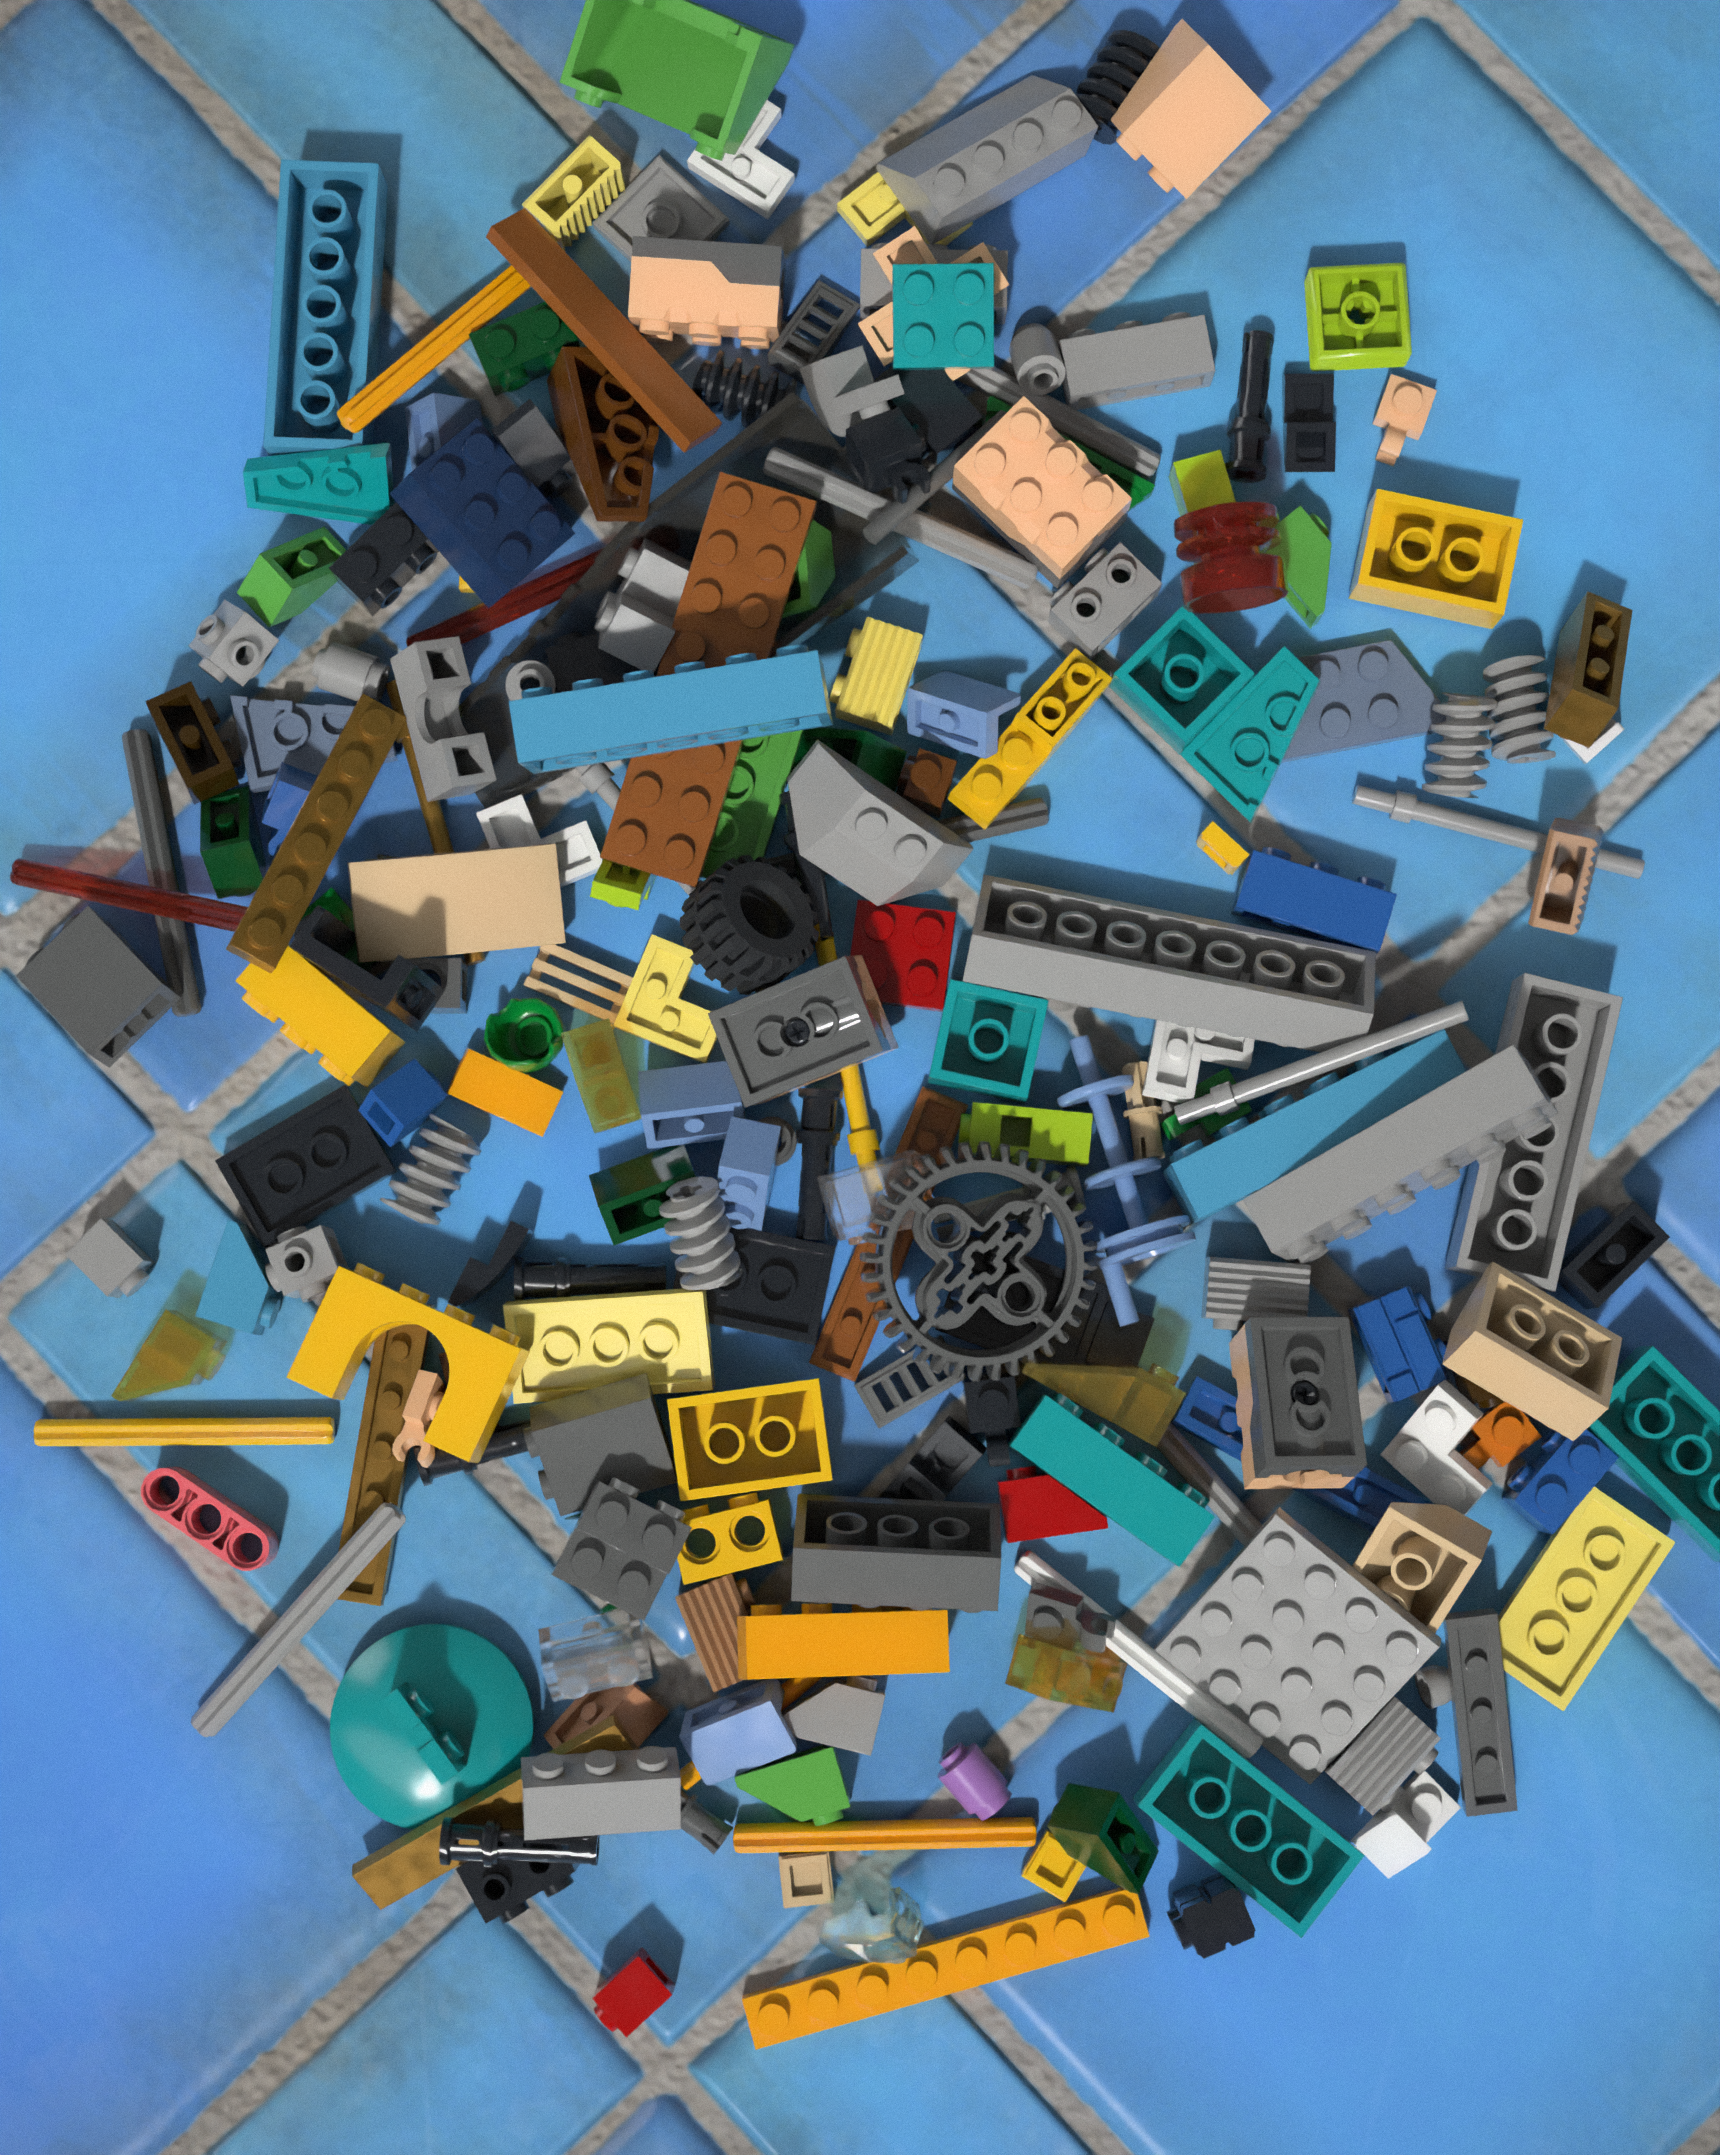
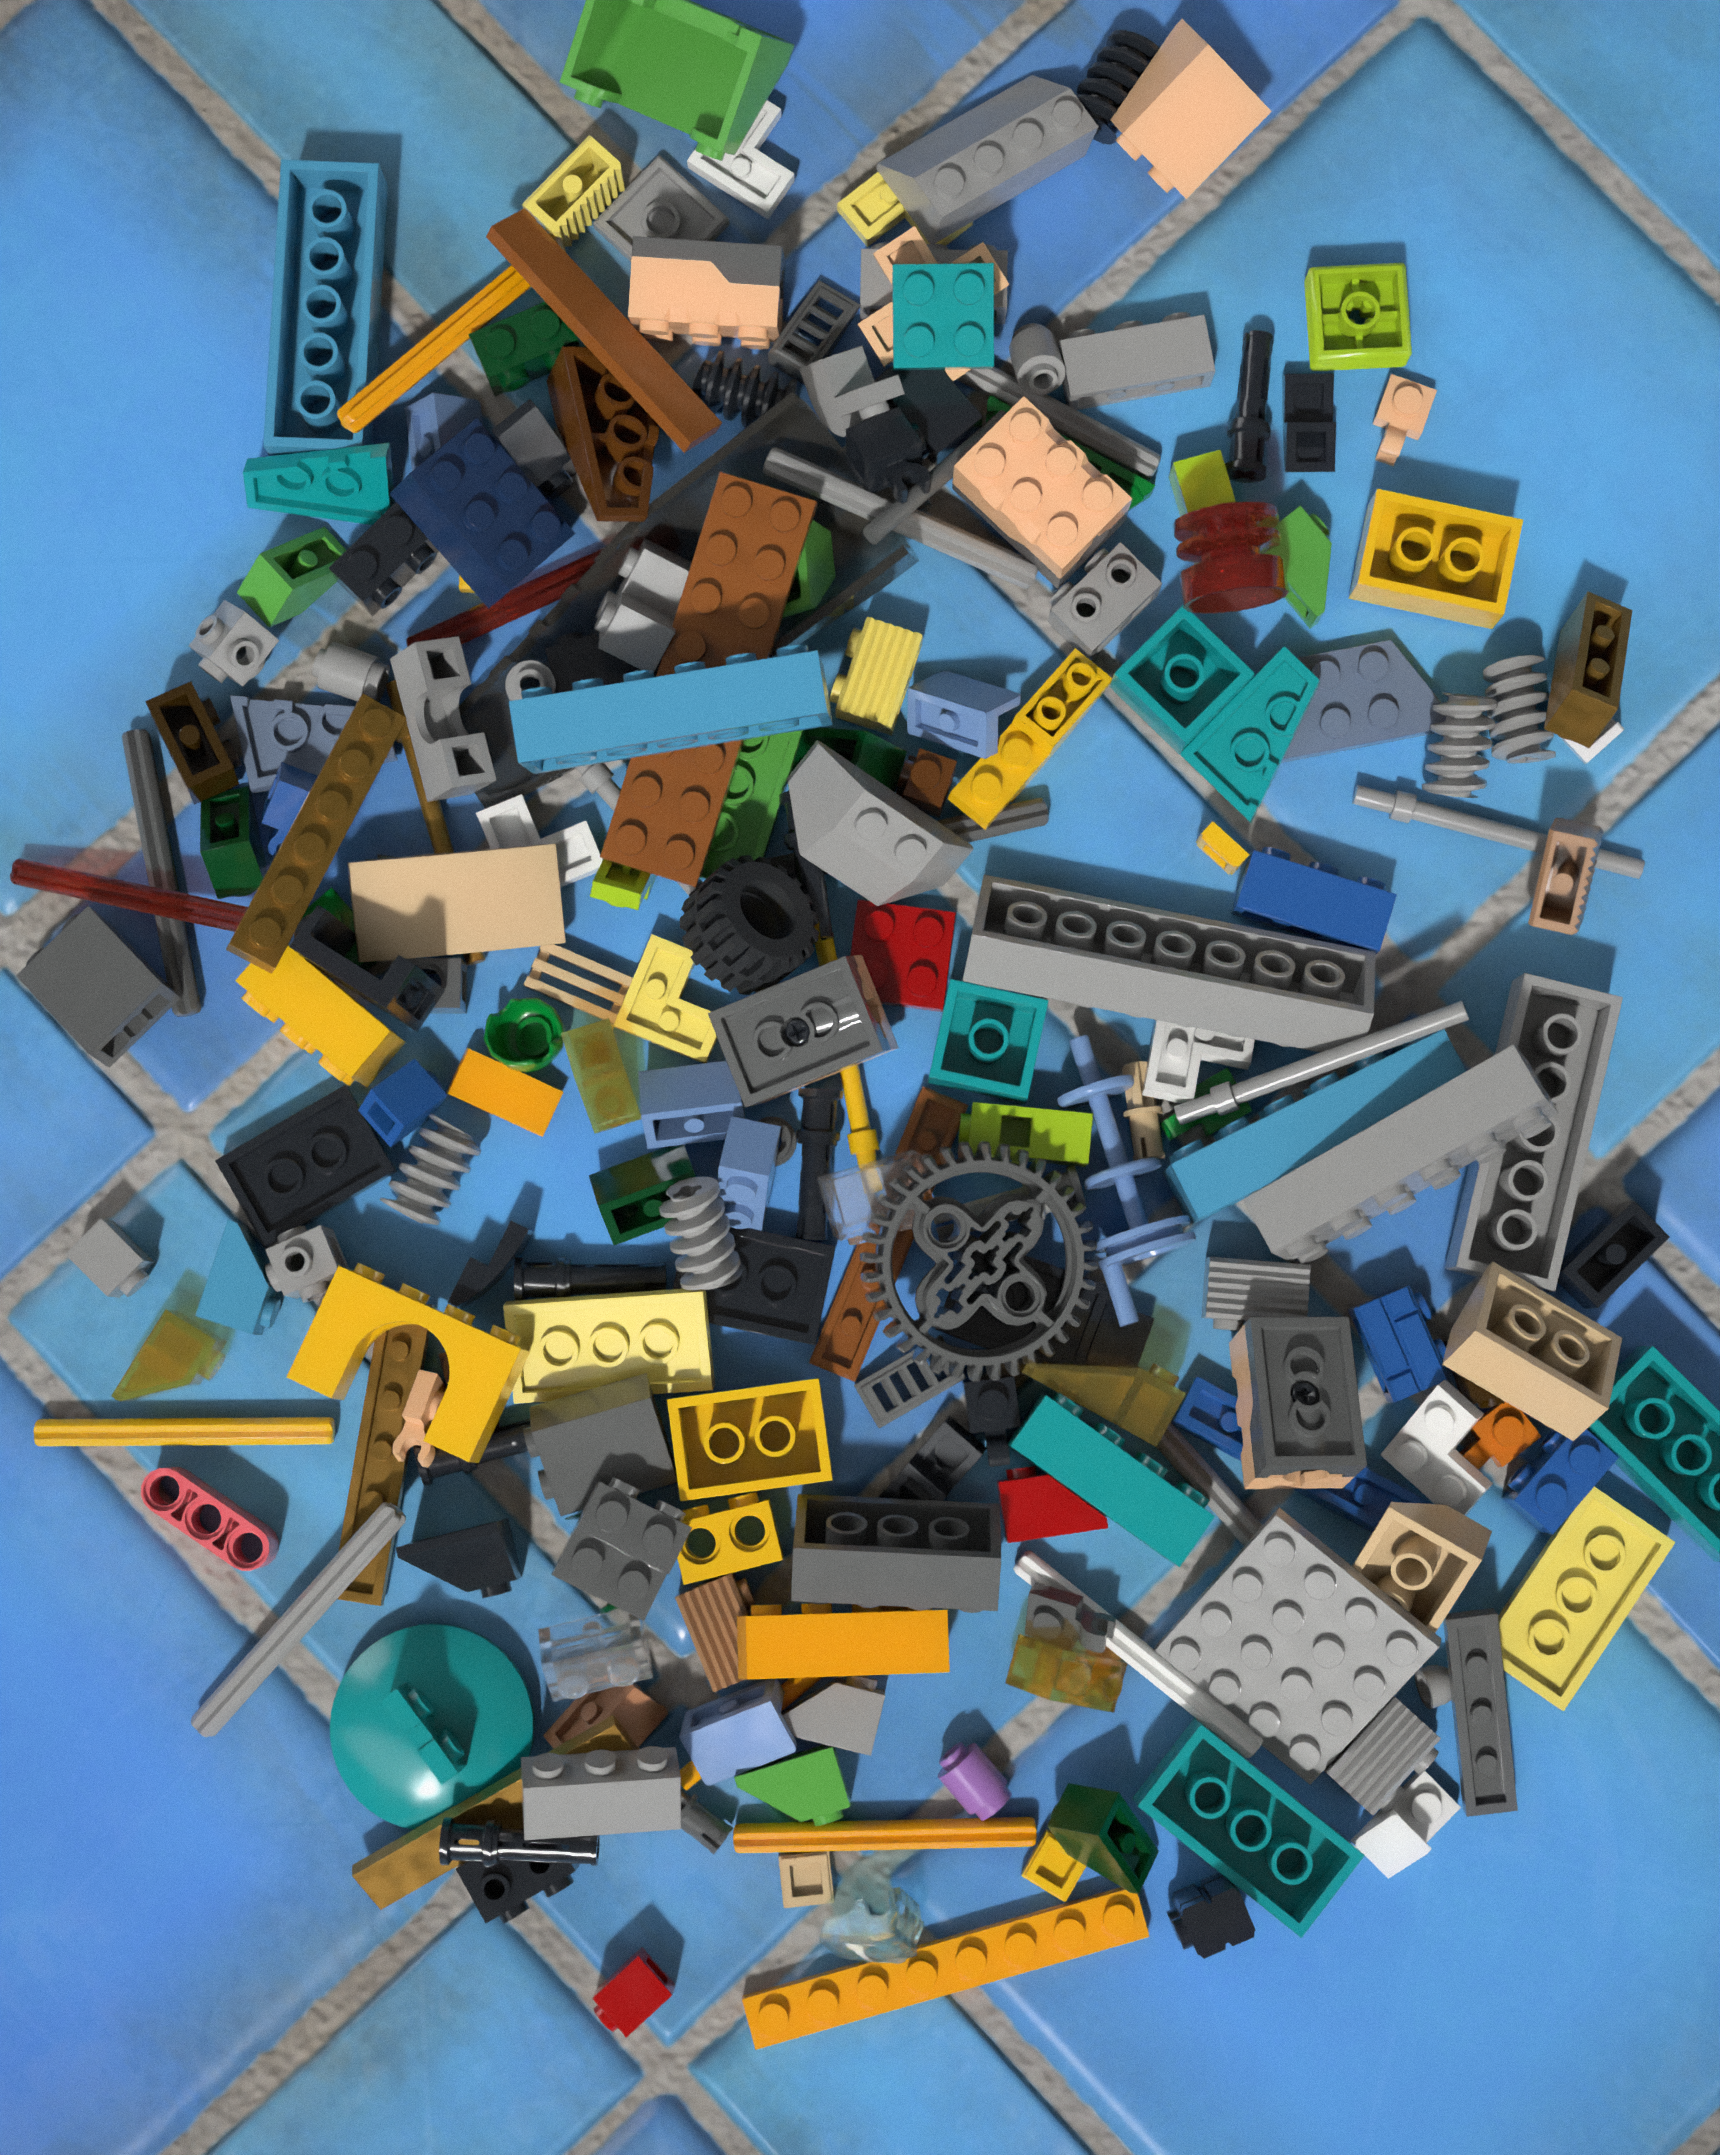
none -> black slope [396,1518,522,1598]

